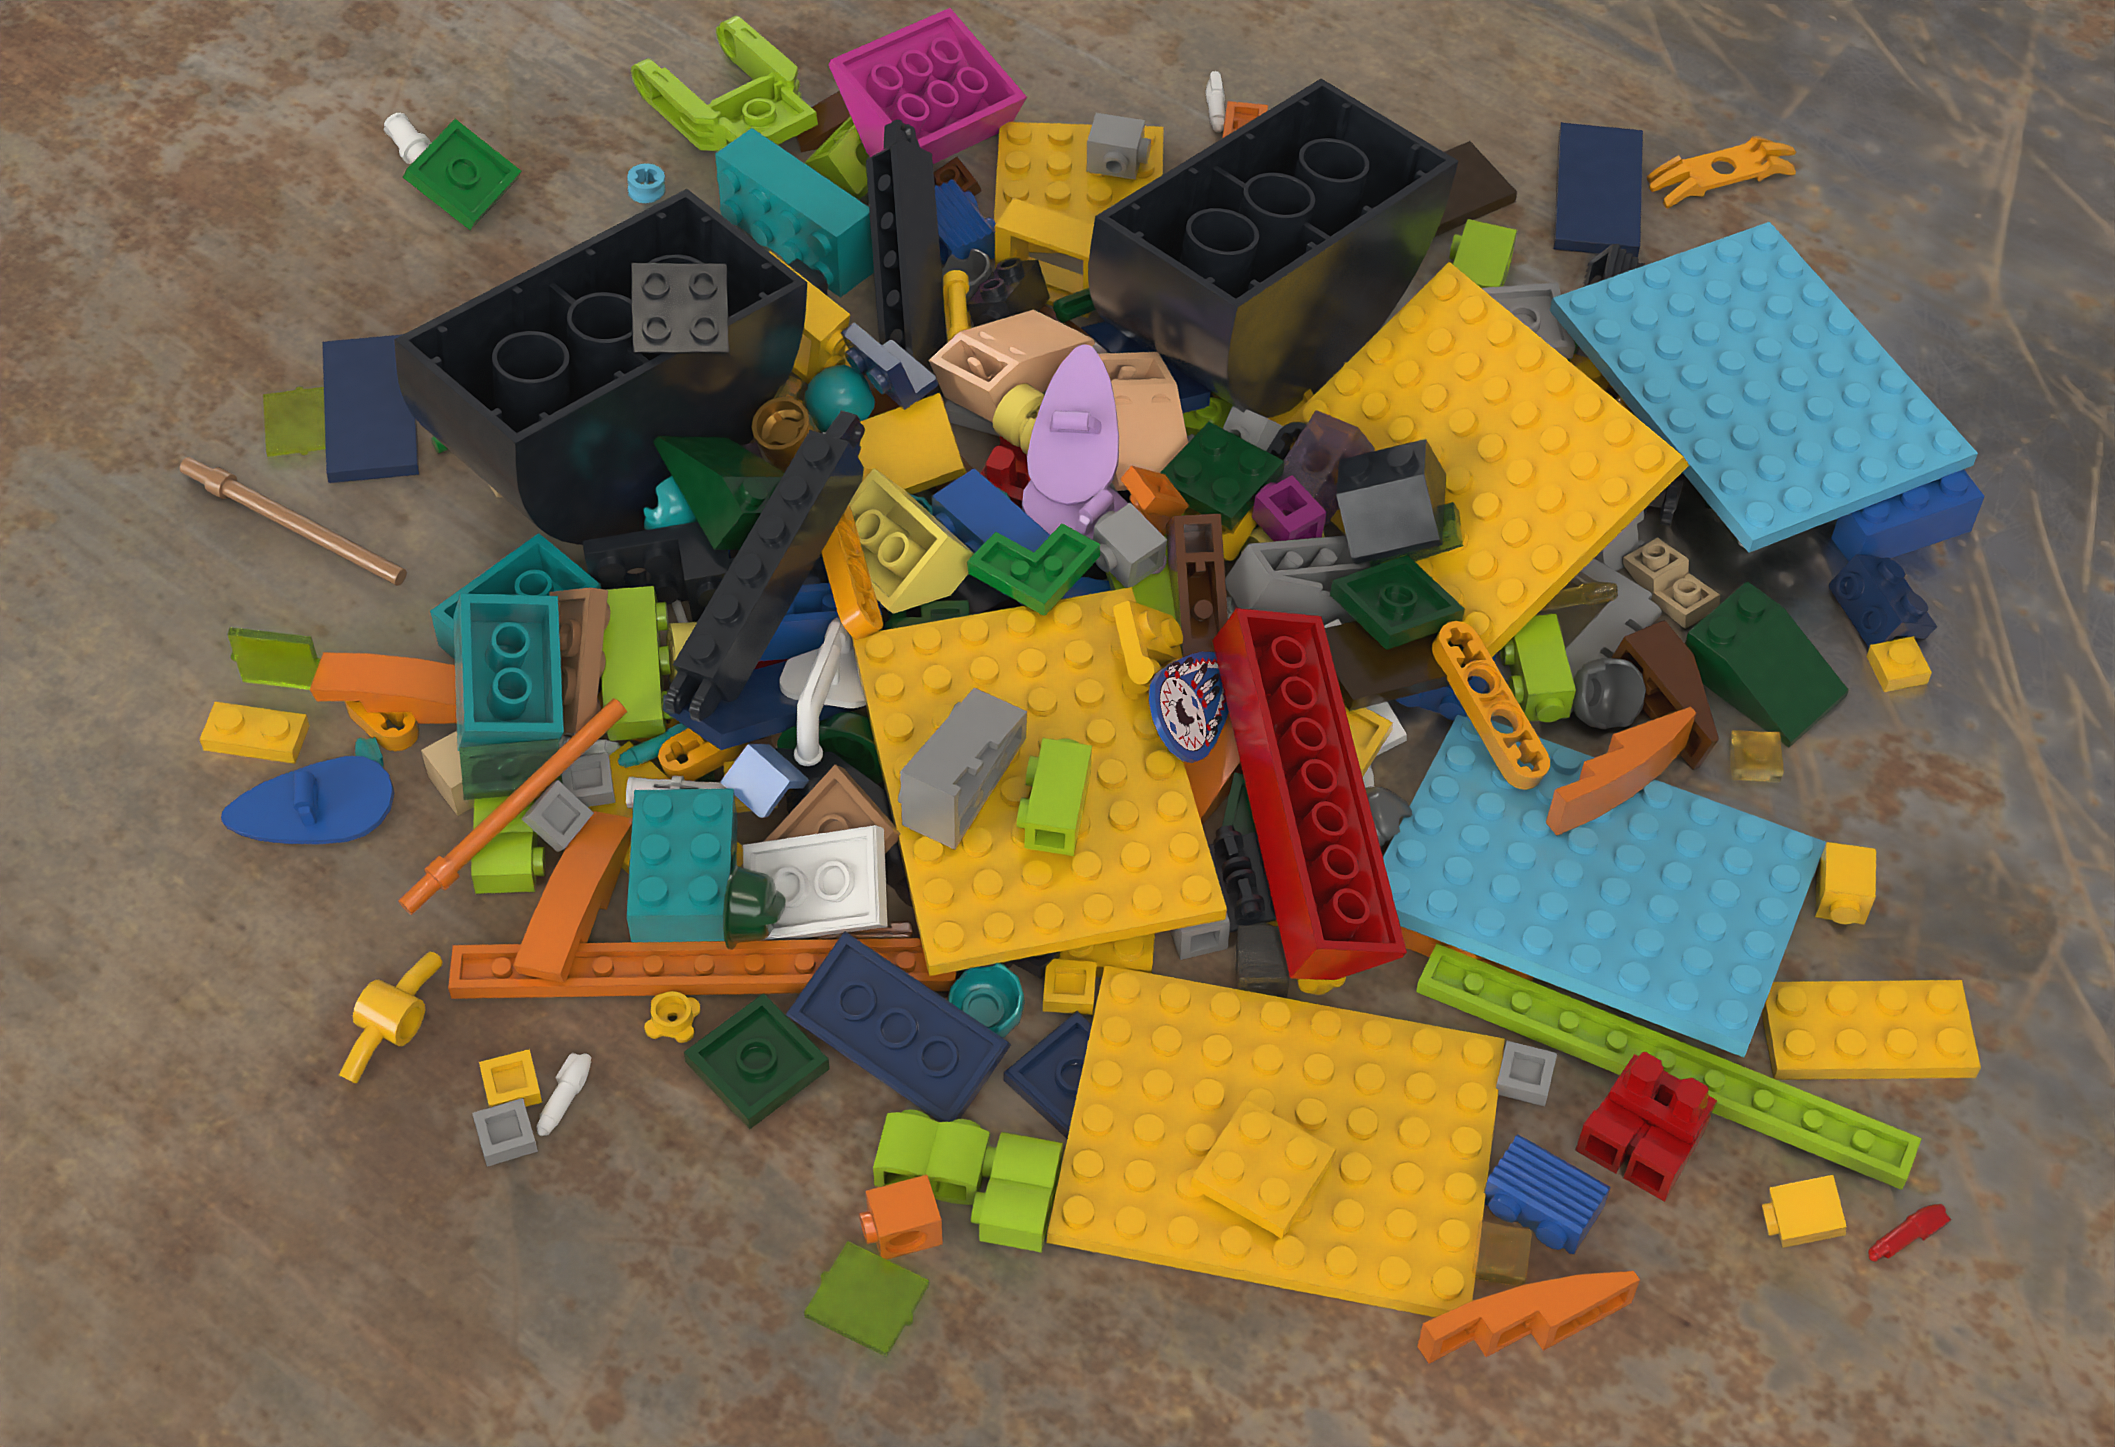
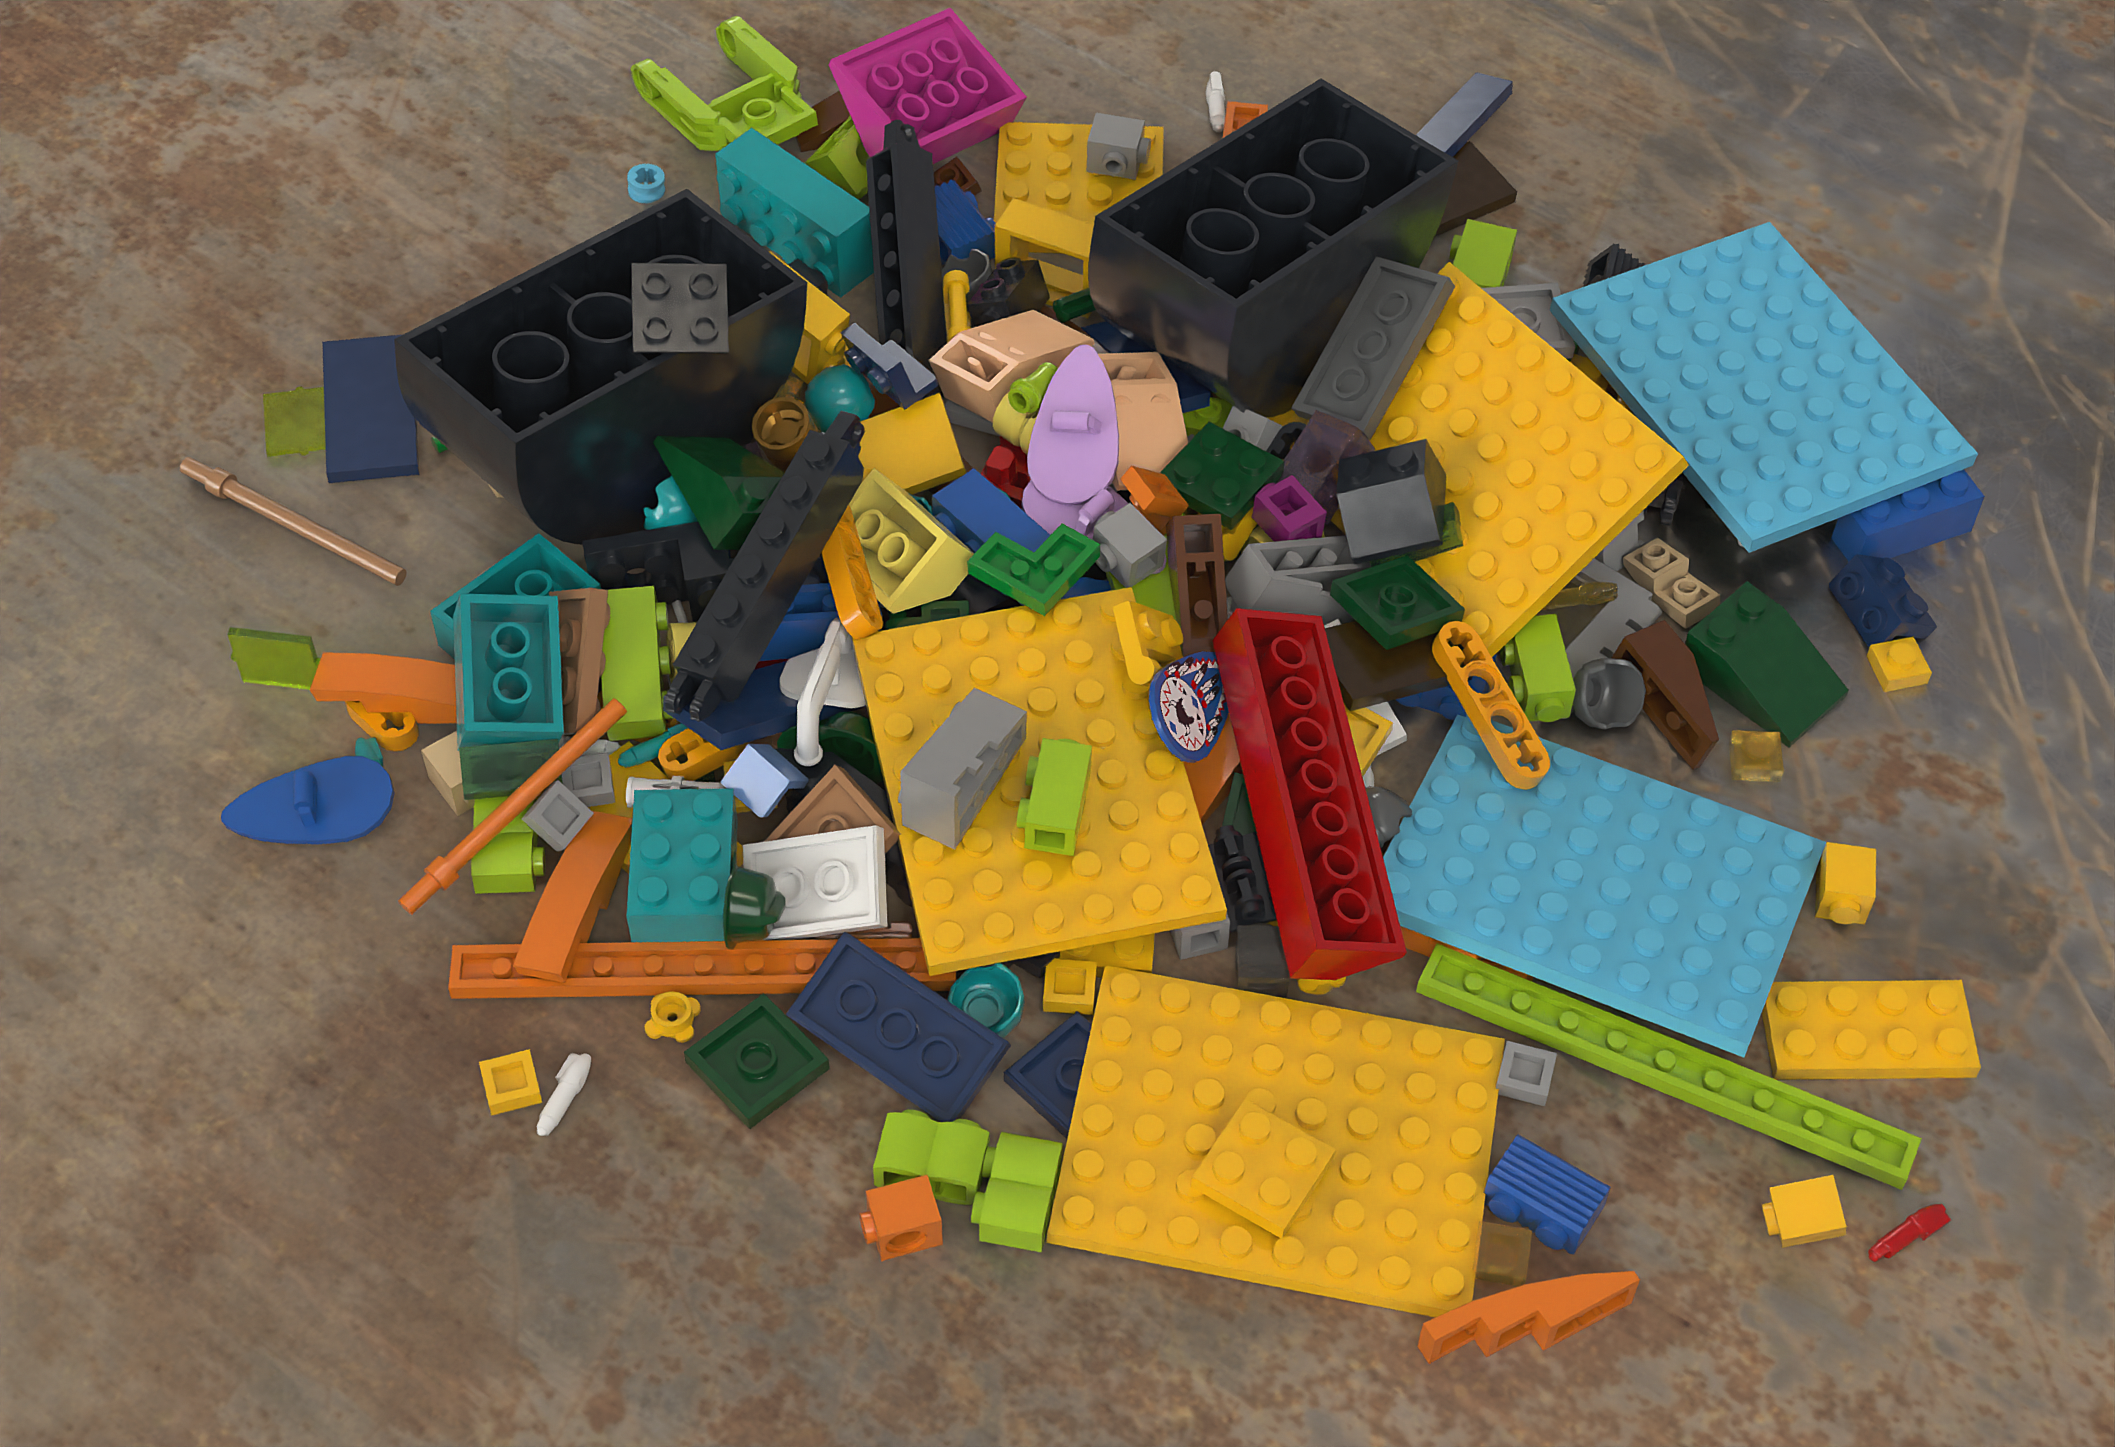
yellow plate [199,701,310,764] -> none
yellow piece [339,951,443,1084] -> none
white pin [383,113,432,165] -> none
green plate [402,119,522,230] -> none
light grey plate [472,1098,538,1167] -> none
clear neon green piece [804,1241,929,1357] -> none
orange slope [1546,707,1696,836] -> none
dark blue tile [1554,123,1643,257] -> none
red hips [1575,1052,1717,1202] -> none
light orange piece [1646,136,1796,209] -> none
none -> lime pin [1008,362,1058,413]
none -> dark grey plate [1292,257,1455,440]
none -> tile [1416,72,1513,157]

